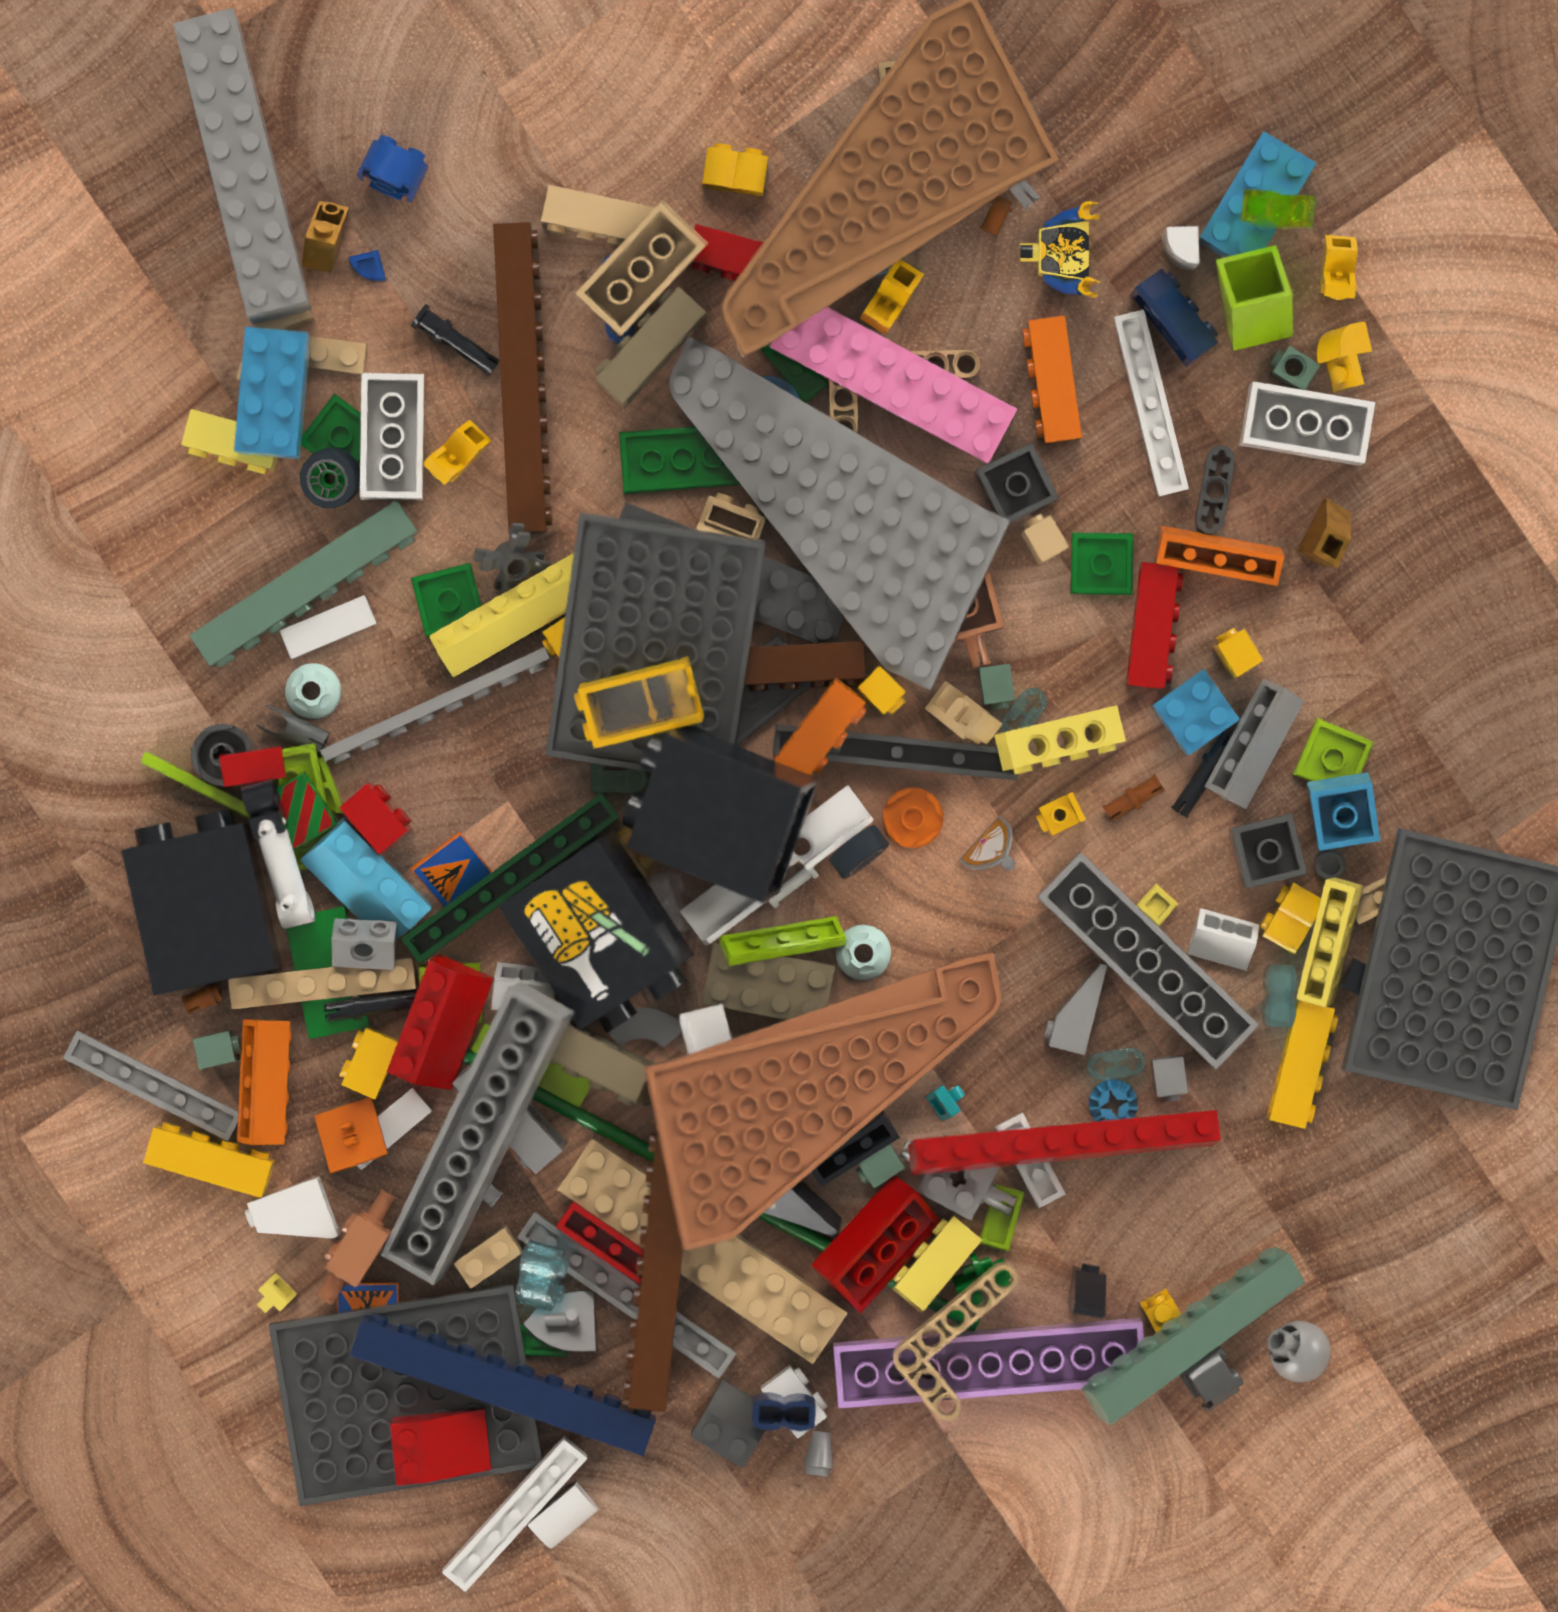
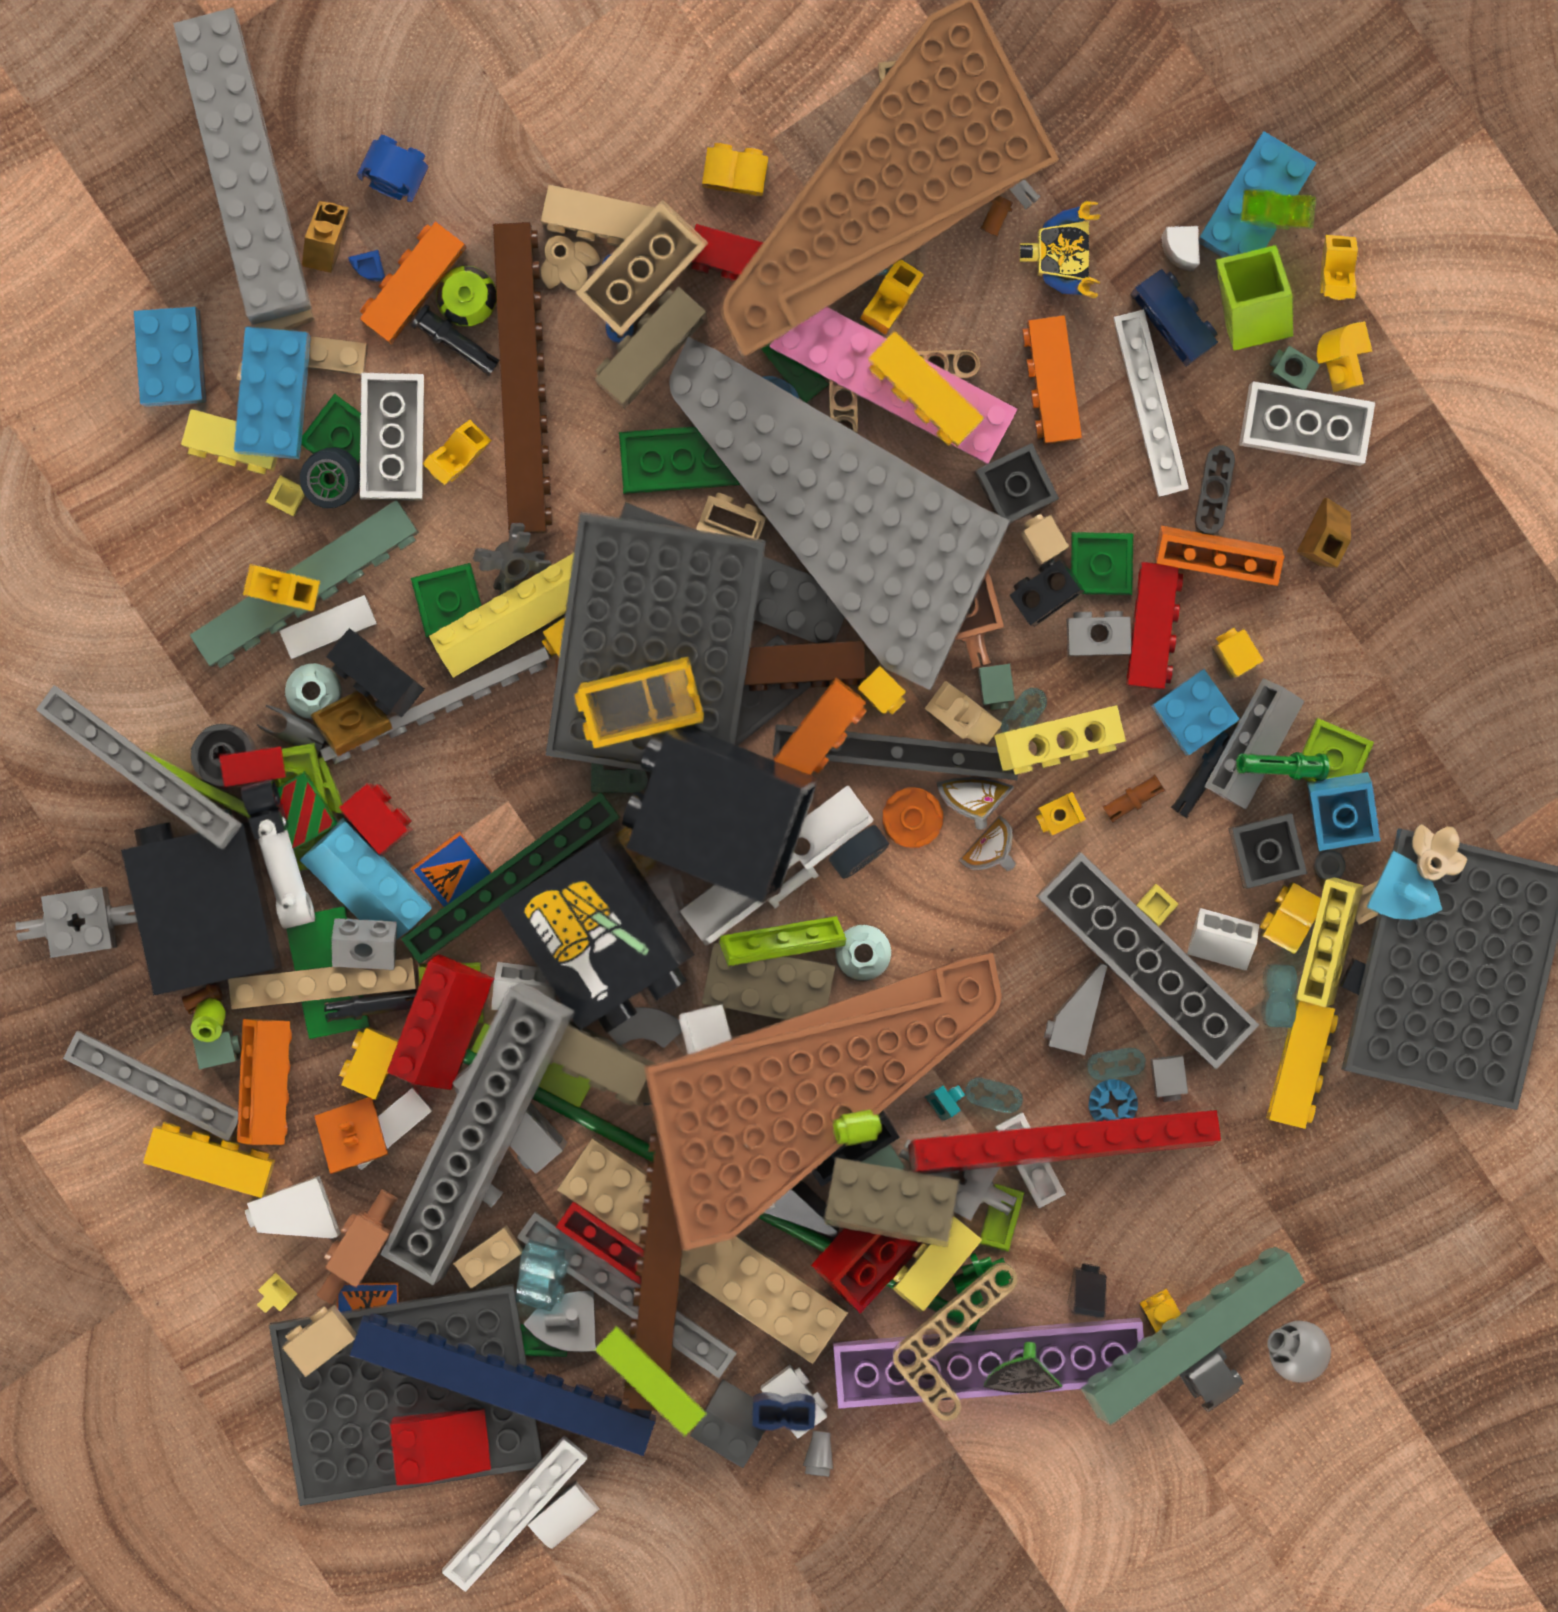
none -> light grey brick [15,886,137,958]
none -> light grey plate [36,685,242,850]
none -> dark azure brick [134,307,206,407]
none -> lime brick [191,998,226,1042]
none -> yellow brick [243,564,320,611]
none -> light yellow tile [266,475,305,517]
none -> tan brick [283,1305,357,1377]
none -> pearl gold tile [311,691,393,757]
none -> black brick [326,628,425,718]
none -> orange brick [360,221,467,345]
none -> lime cone [436,266,497,326]
none -> tan plate [540,235,600,291]
none -> lime tile [595,1326,707,1436]
none -> dark tan brick [825,1158,959,1247]
none -> lime brick [833,1109,881,1146]
none -> yellow brick [868,331,984,447]
none -> shield [937,777,1014,830]
none -> clear light blue beam [965,1077,1023,1113]
none -> shield [984,1342,1062,1393]
none -> black brick [1010,559,1085,627]
none -> light grey brick [1067,611,1131,656]
none -> green pin [1236,752,1329,781]
none -> medium azure shield [1367,851,1442,920]
none -> tan plate [1412,824,1467,881]

